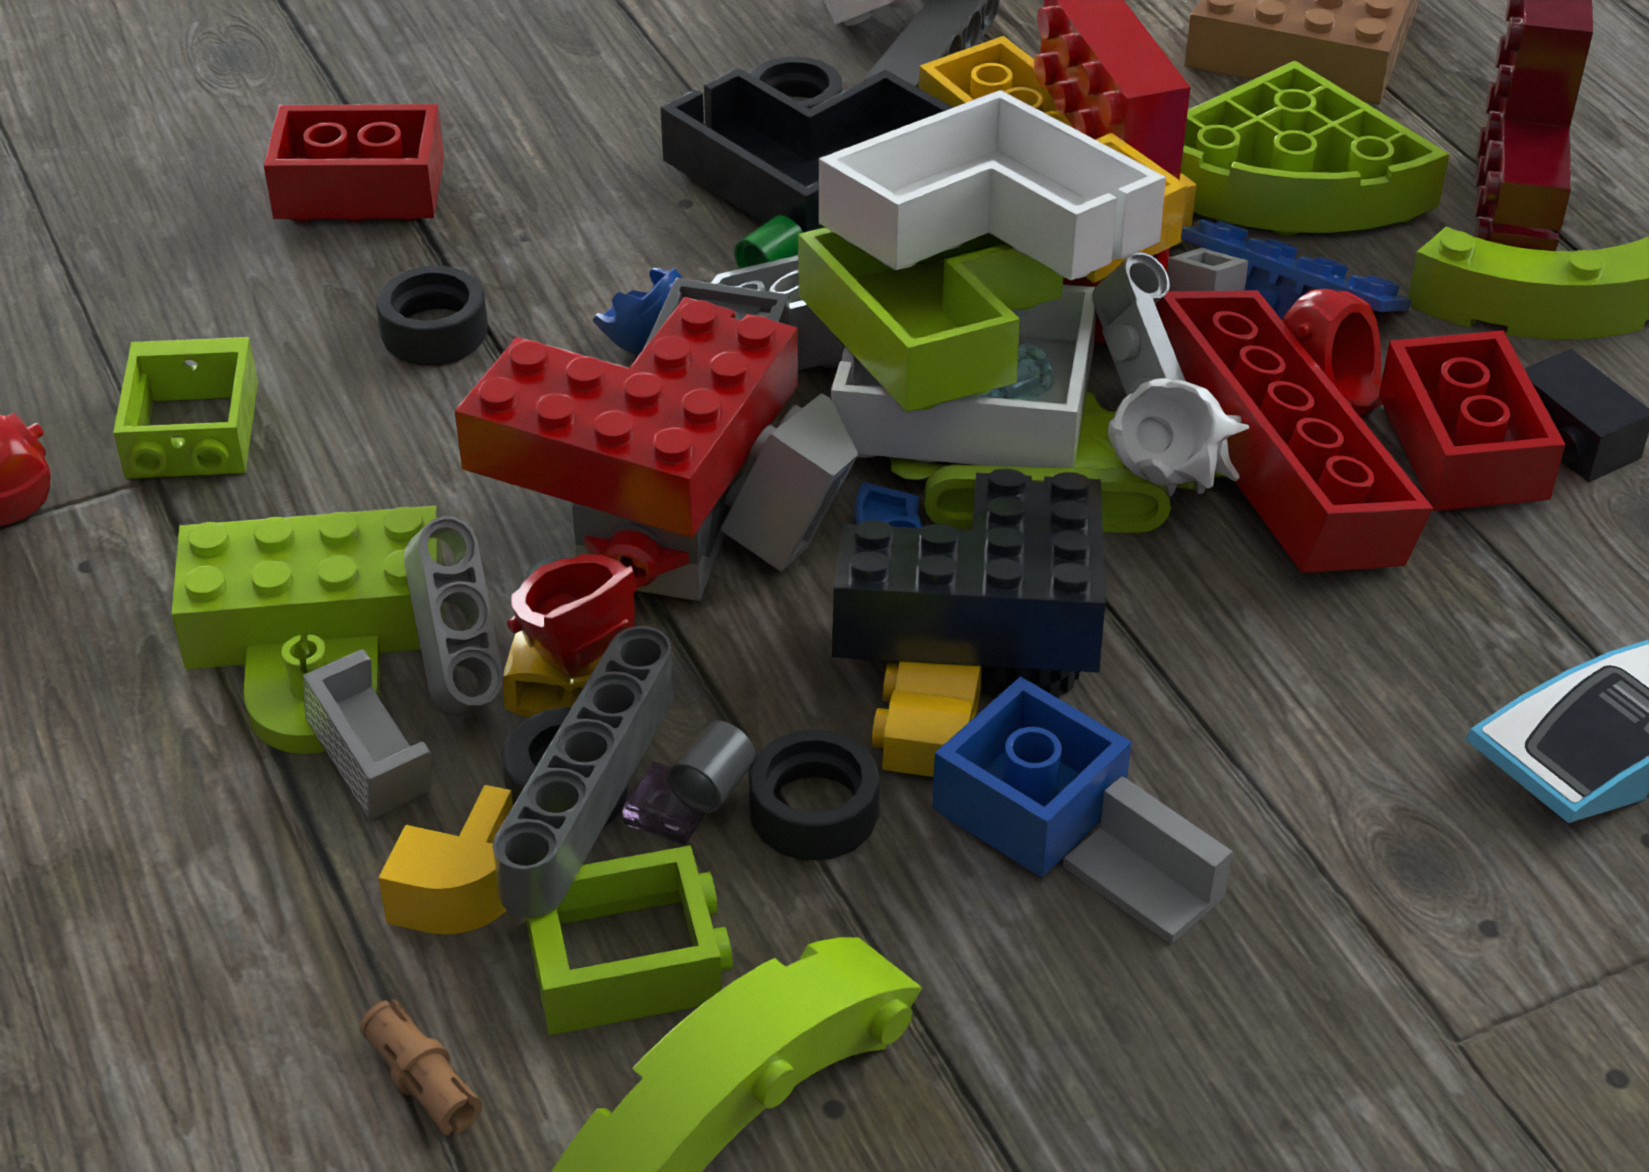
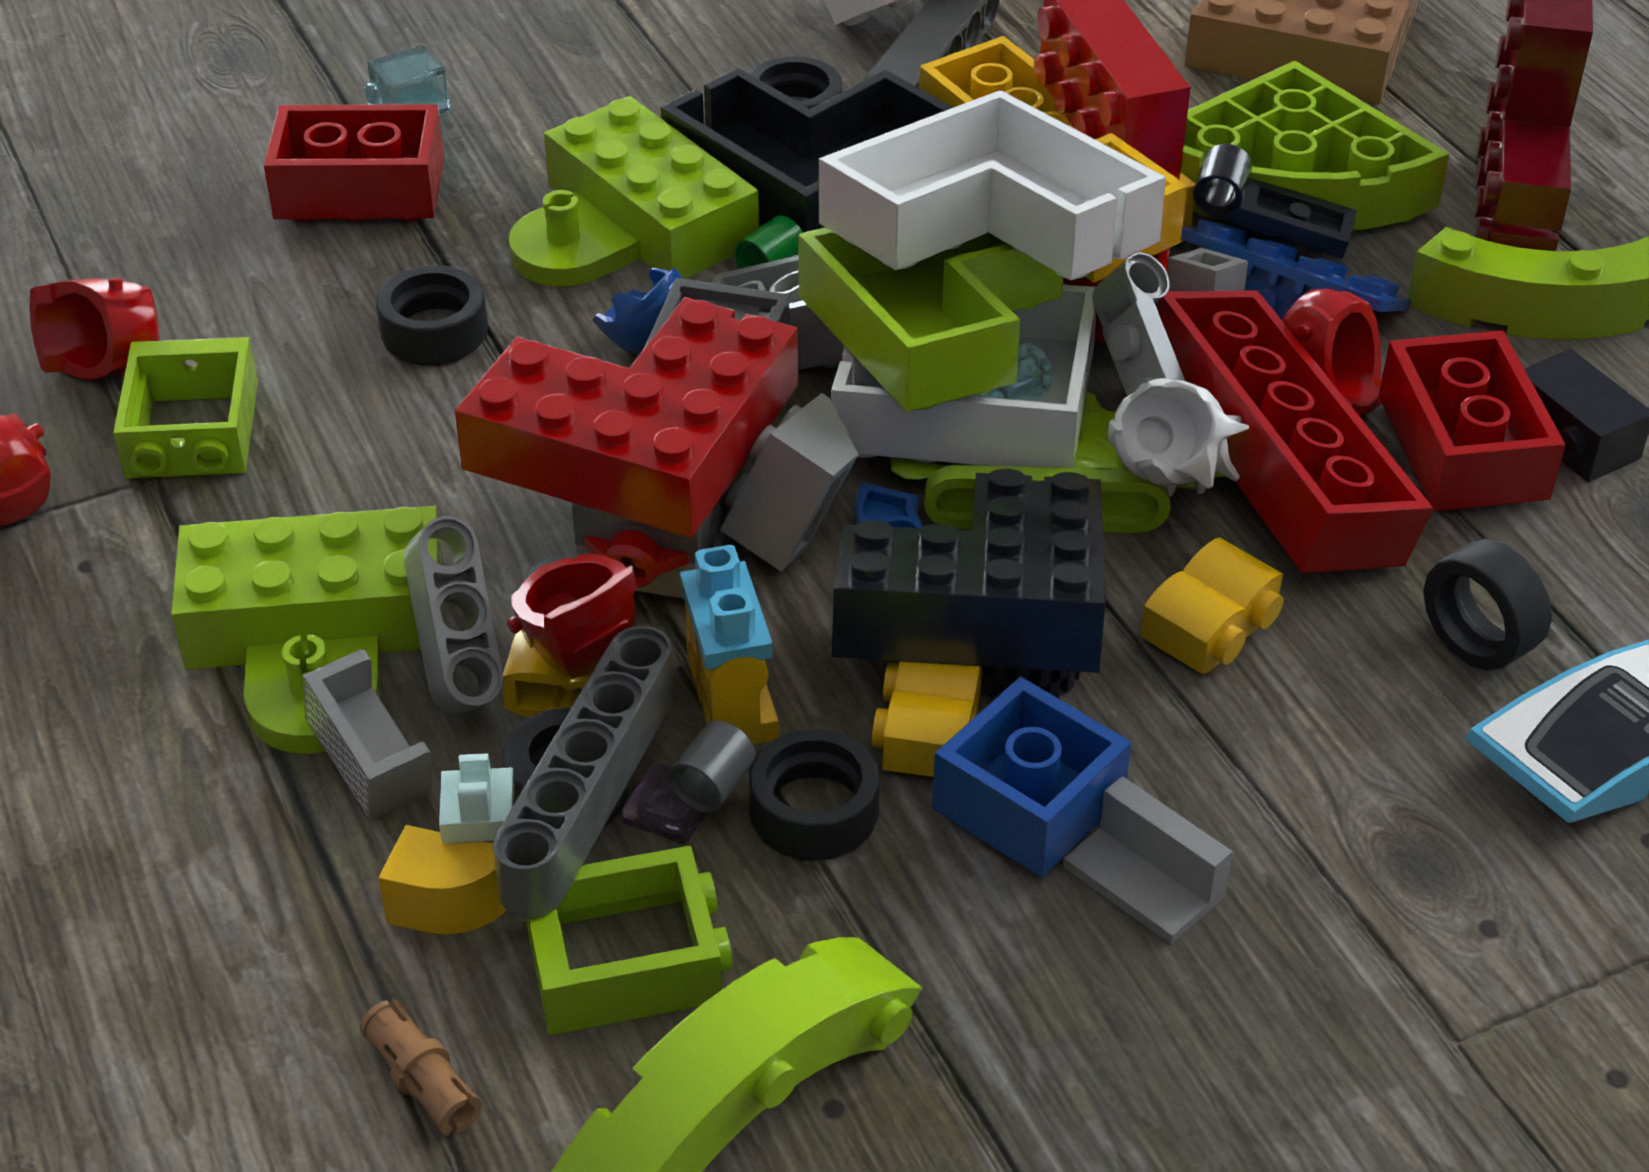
none -> red helmet [29,278,159,380]
none -> clear light blue brick [365,45,450,115]
none -> light aqua tile [439,753,515,844]
none -> lime brick [509,96,759,287]
none -> hips [680,545,779,744]
none -> yellow brick [1140,537,1284,675]
none -> black plate [1193,144,1357,259]
none -> black tyre [1423,539,1552,671]

